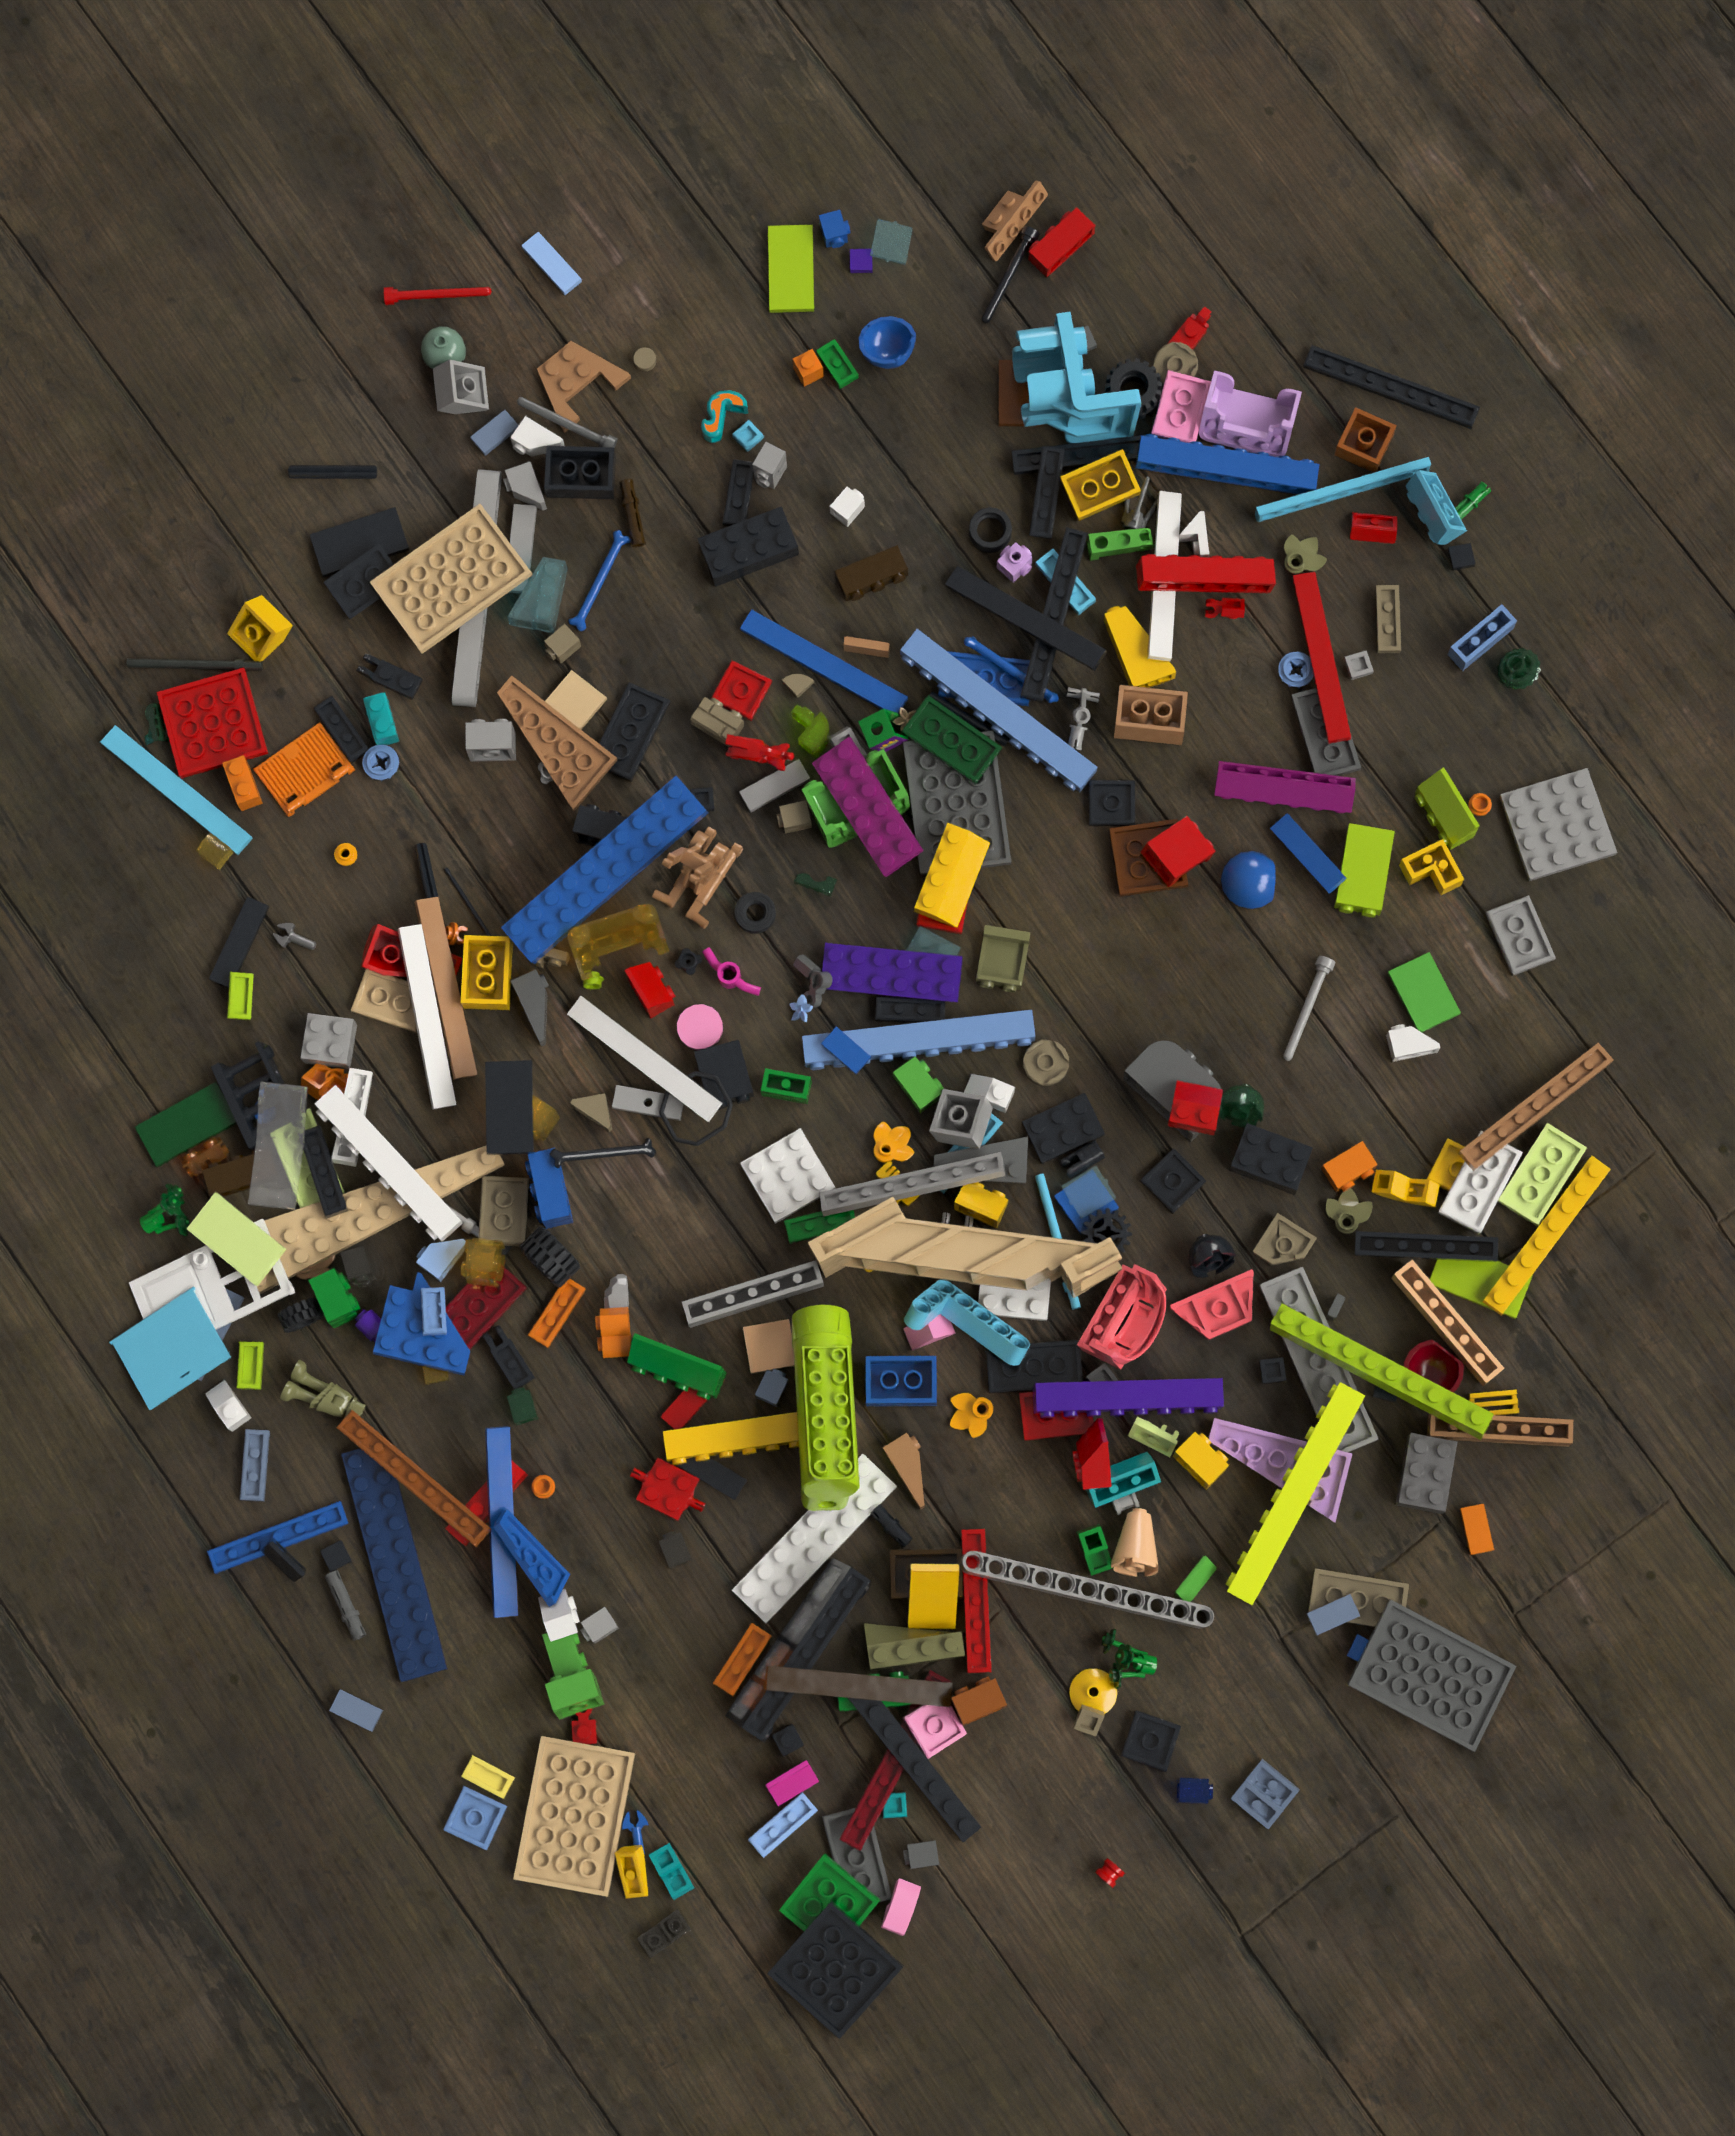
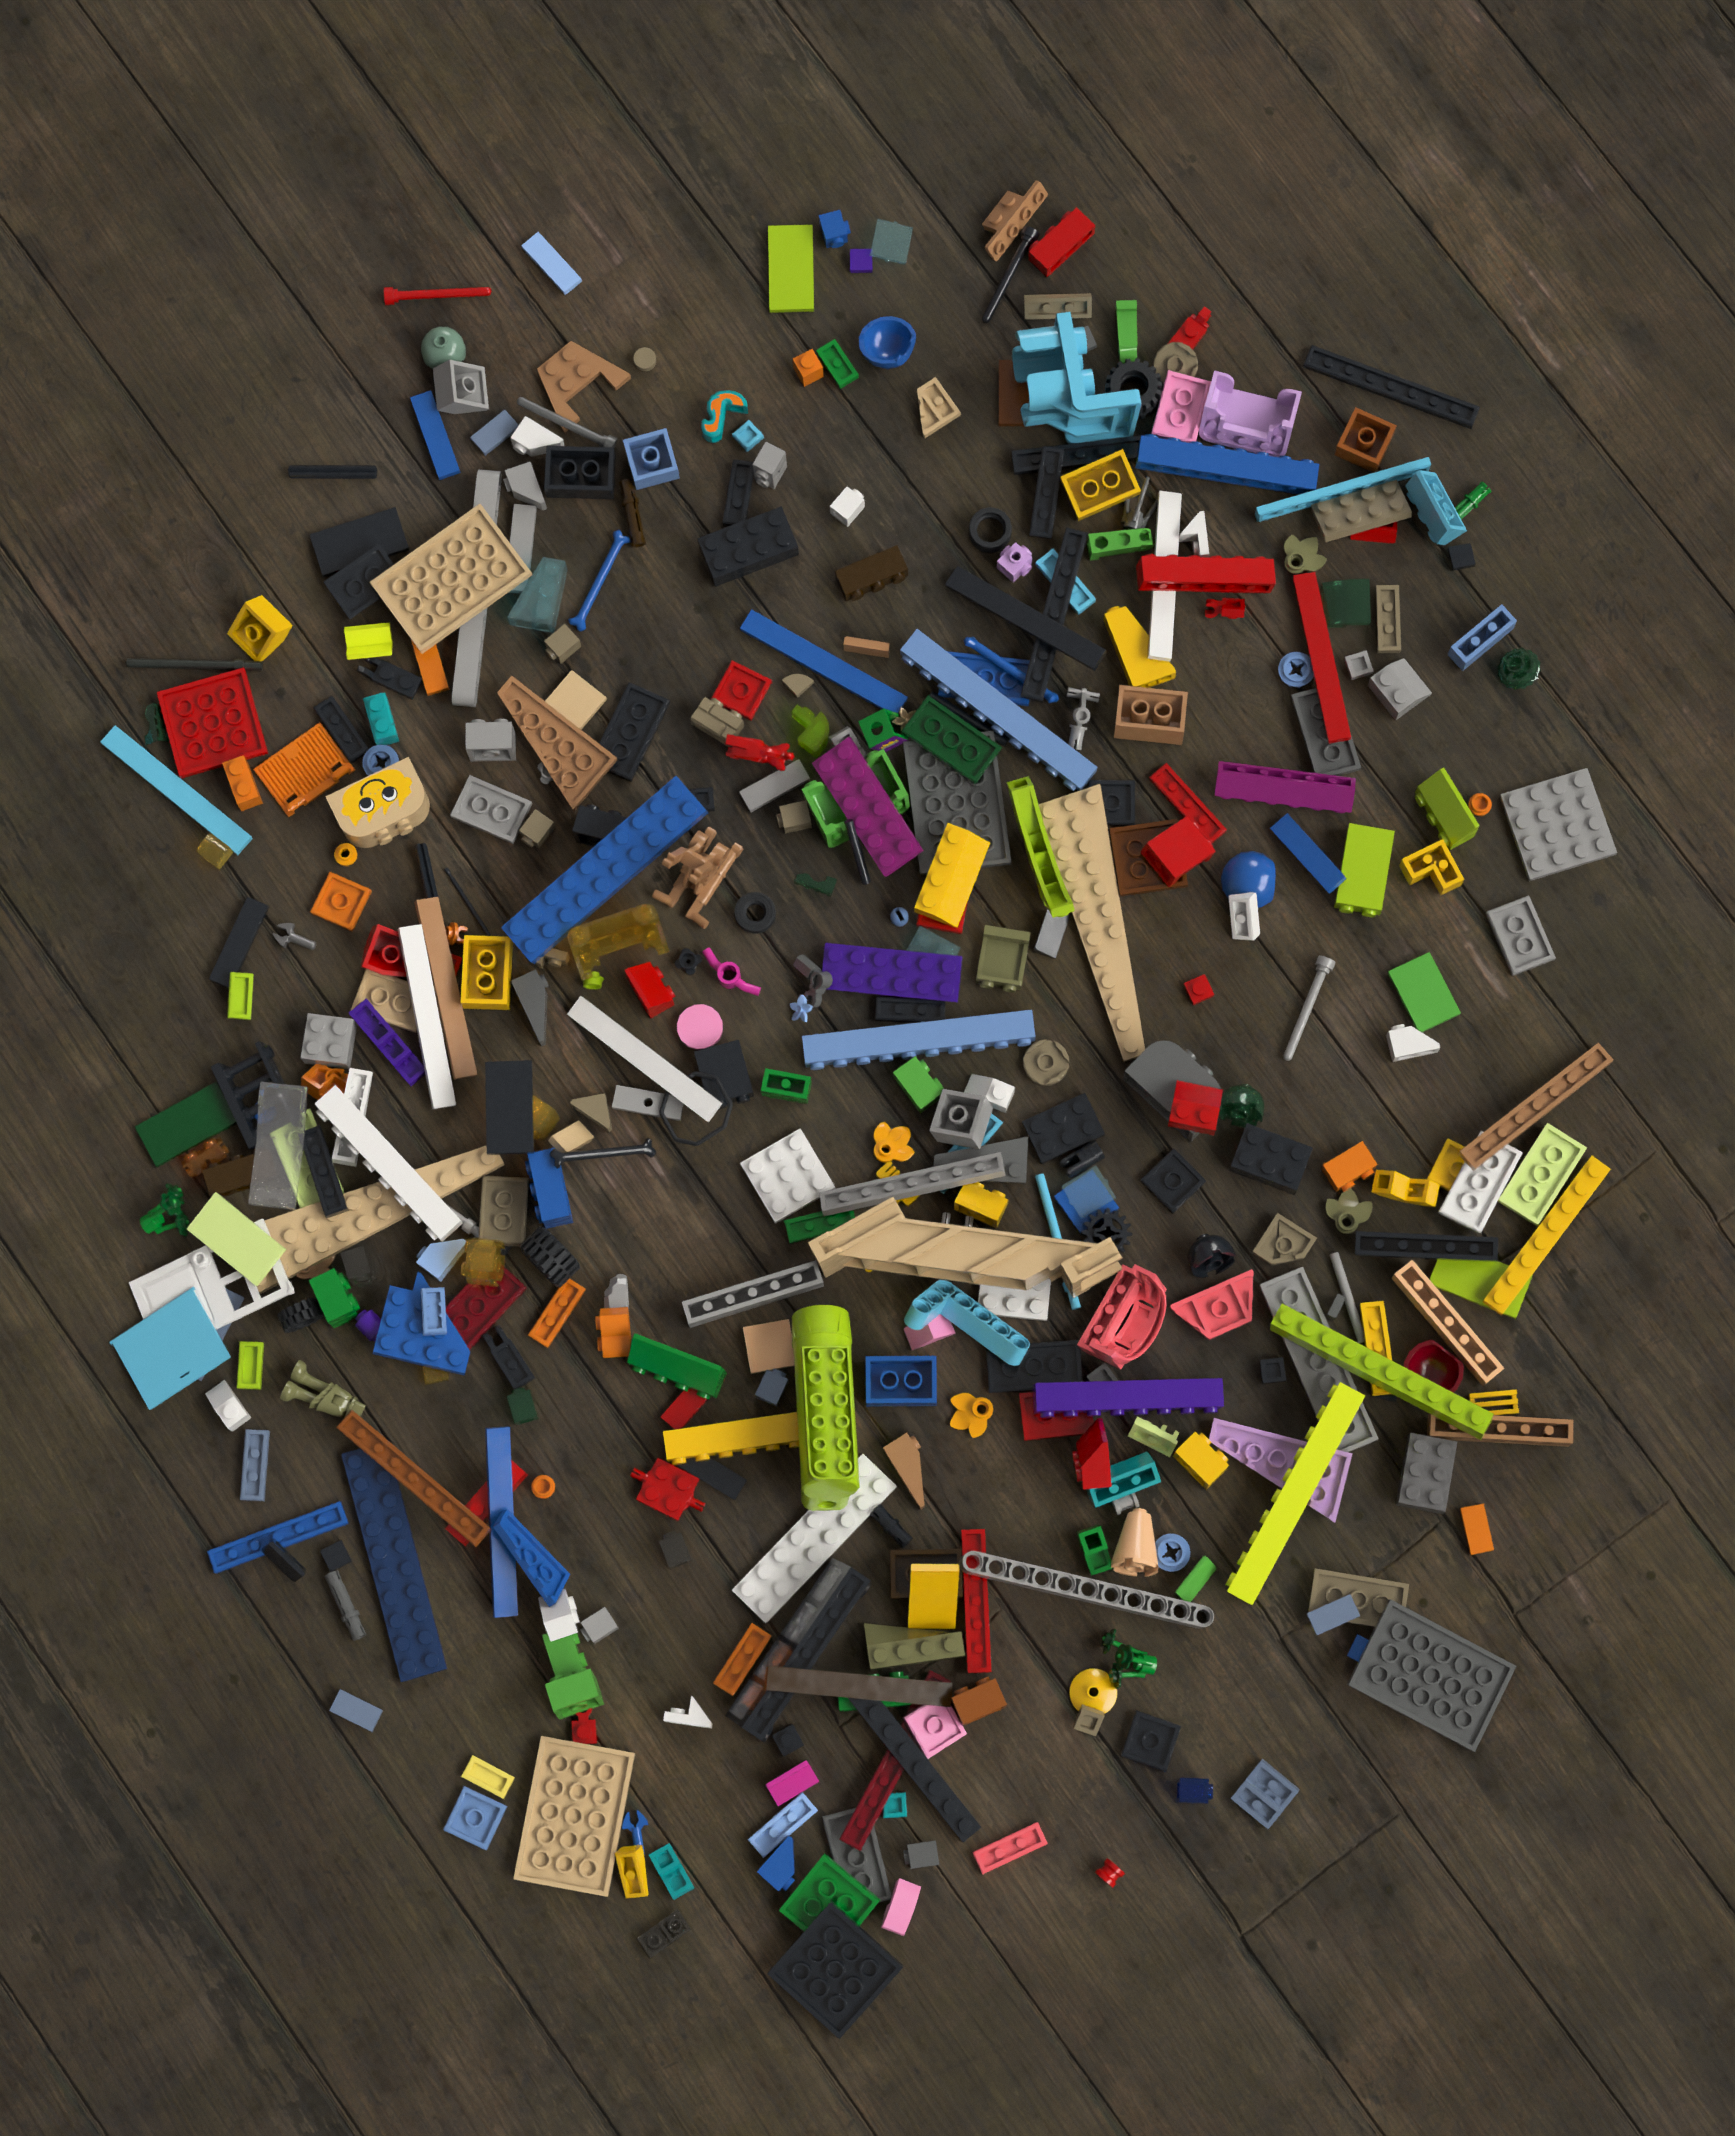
blue tile [821,1026,871,1075] -> none
none -> orange tile [310,872,372,932]
none -> tan brick [325,757,430,848]
none -> neon yellow panel [344,622,393,660]
none -> dark purple slope [349,999,426,1086]
none -> blue tile [410,390,461,480]
none -> orange tile [411,640,450,696]
none -> light grey plate [450,775,532,844]
none -> dark tan brick [519,809,556,849]
none -> tan tile [548,1120,594,1152]
none -> medium blue brick [623,428,680,490]
none -> white slope [663,1696,713,1729]
none -> blue slope [757,1836,795,1891]
none -> black bar [844,819,871,885]
none -> medium blue hinge [890,907,909,927]
none -> tan wing [917,377,961,438]
none -> coral tile [972,1822,1048,1875]
none -> lime arch [1007,776,1075,918]
none -> dark tan plate [1024,293,1092,319]
none -> slope [1034,908,1070,959]
none -> tan wing [1039,784,1145,1062]
none -> bright green leg [1115,300,1137,364]
none -> red tile [1149,763,1227,843]
none -> medium blue gear [1155,1534,1190,1572]
none -> red plate [1183,974,1214,1005]
none -> white slope [1229,892,1260,941]
none -> dark tan plate [1311,480,1412,542]
none -> clear green slope [1322,579,1371,628]
none -> light grey bar [1330,1252,1365,1344]
none -> yellow plate [1359,1301,1392,1396]
none -> light grey slope [1368,658,1432,720]

